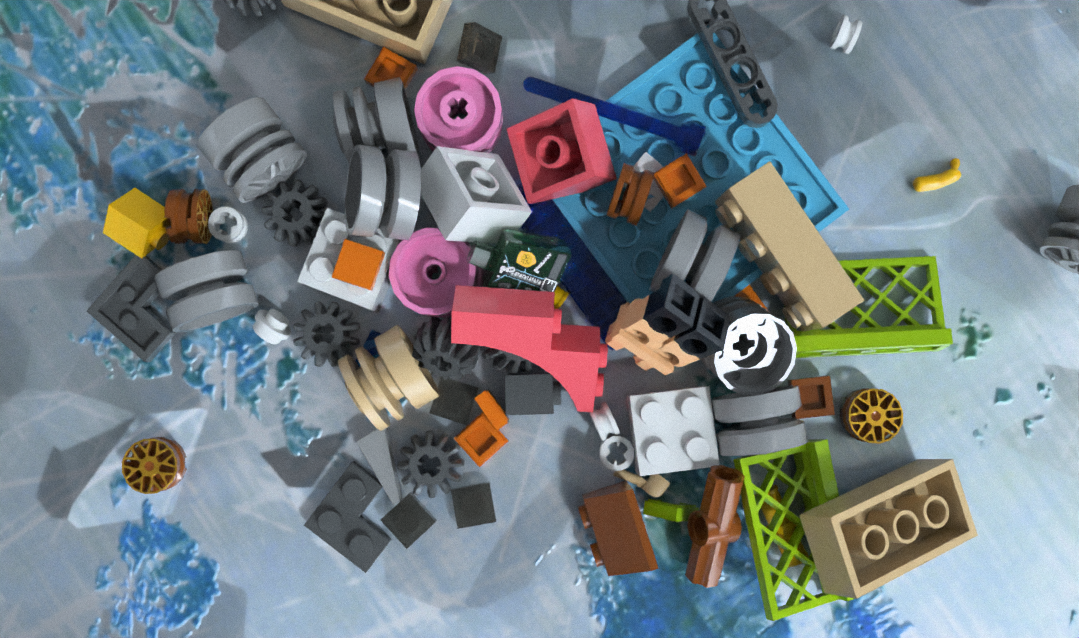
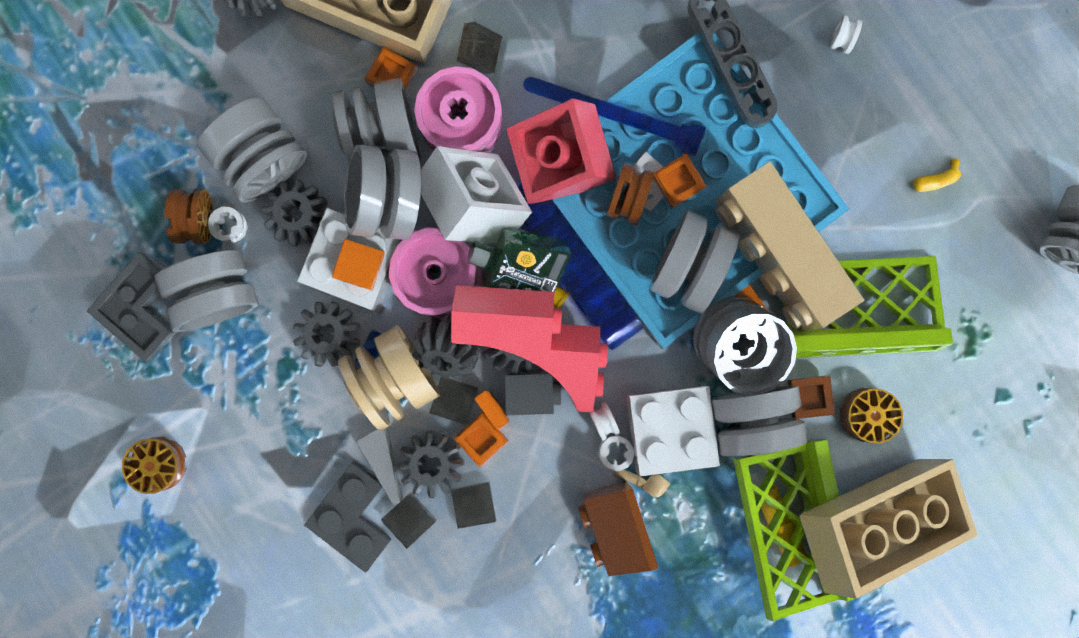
yellow brick [103,188,170,259] -> none
white plate [253,309,291,345] -> none
hips [605,274,731,375] -> none
lime tile [643,499,699,522] -> none
dark orange piece [685,465,745,588] -> none

